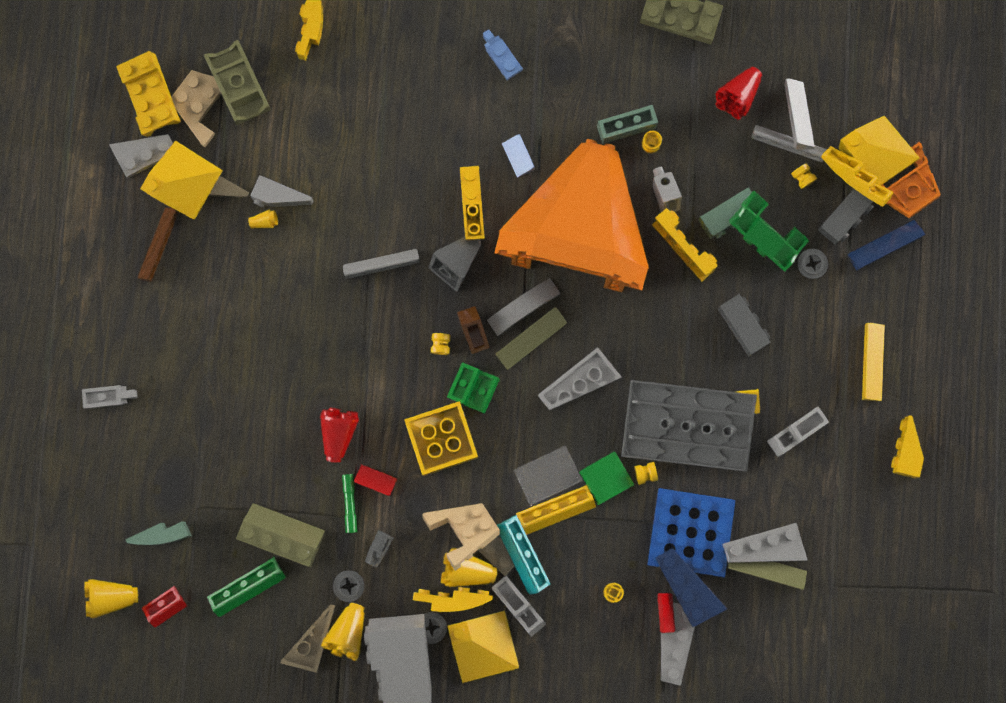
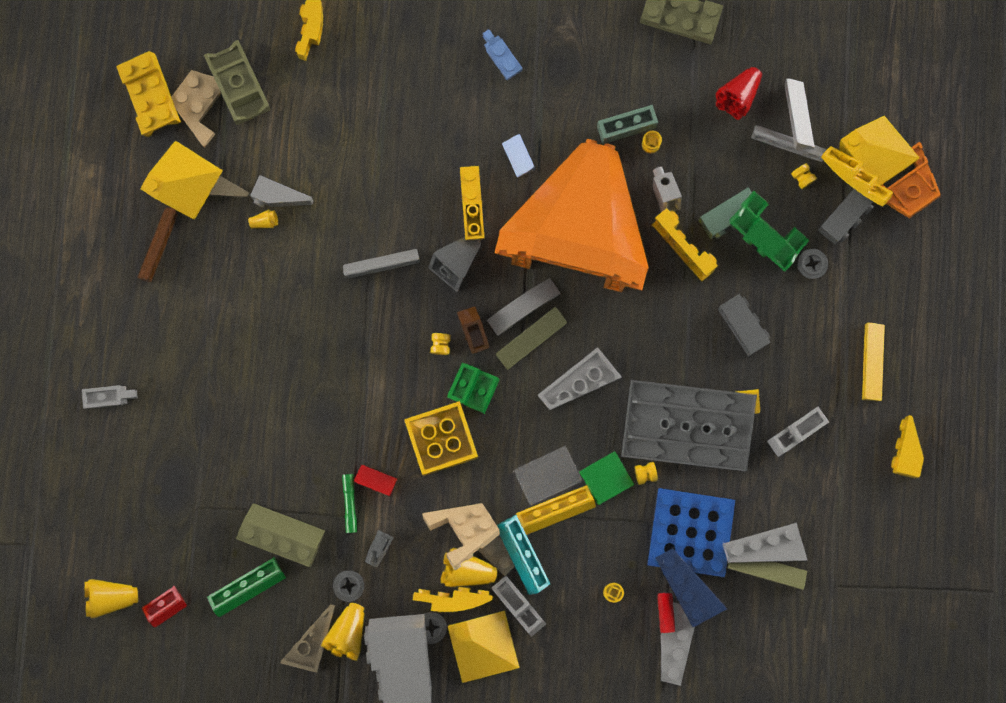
light grey wing [109,134,173,178] -> none
sand green slope [125,521,192,545] -> none
red cone [320,408,359,462] -> none
dark blue slope [847,220,926,271] -> none

